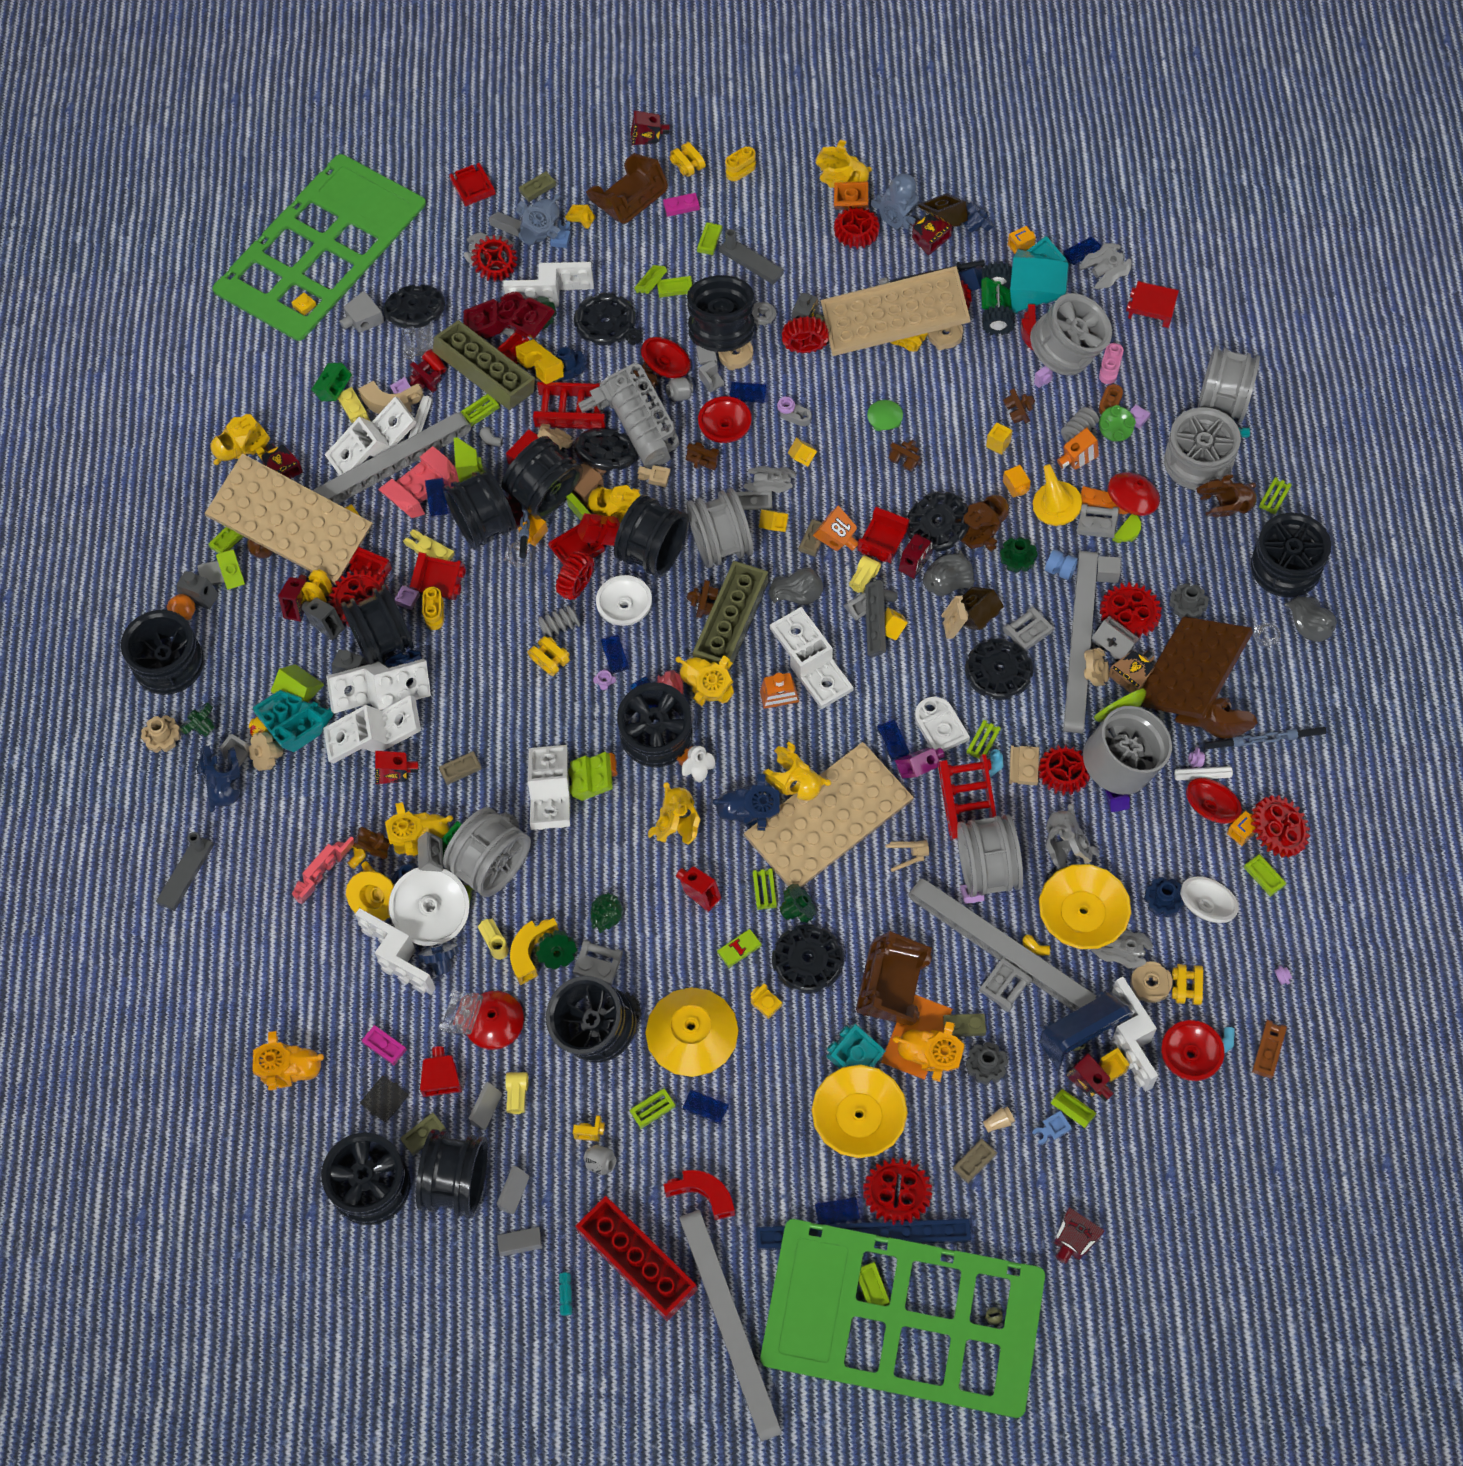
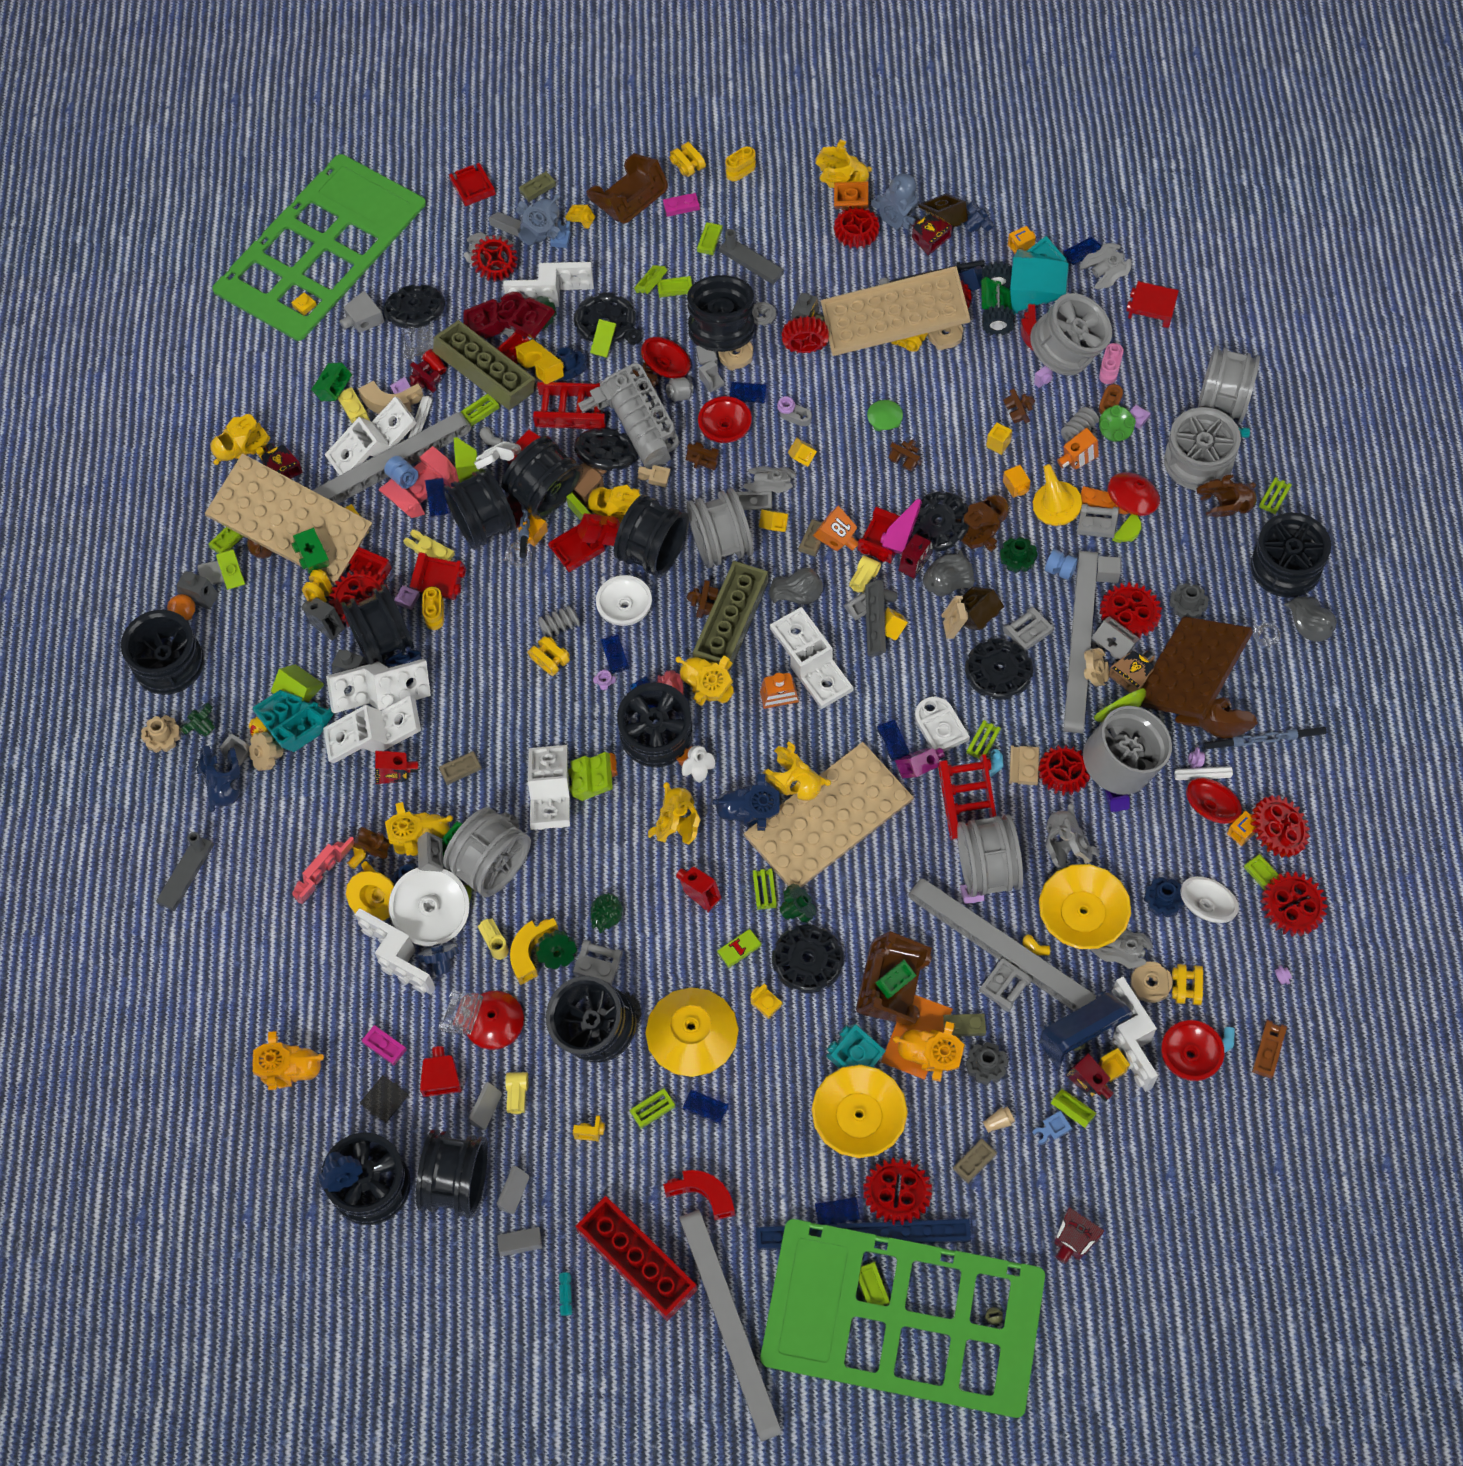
dark red torso [278,575,309,622] -> none
olive plate [400,1112,446,1156] -> none
tan plate [537,424,574,449] -> none
red gear [556,551,594,600] -> none
light grey head [584,1145,616,1175] -> none
dark red torso [631,111,669,145] -> none
tan plant [885,840,929,872] -> none
none -> green brick [291,527,329,574]
none -> dark blue plant [318,1152,363,1192]
none -> medium blue wheel [384,456,418,489]
none -> white bar [474,441,521,470]
none -> lime tile [590,319,617,358]
none -> green plate [875,959,917,999]
none -> dark pink slope [880,499,922,555]
none -> red gear [1260,871,1328,936]

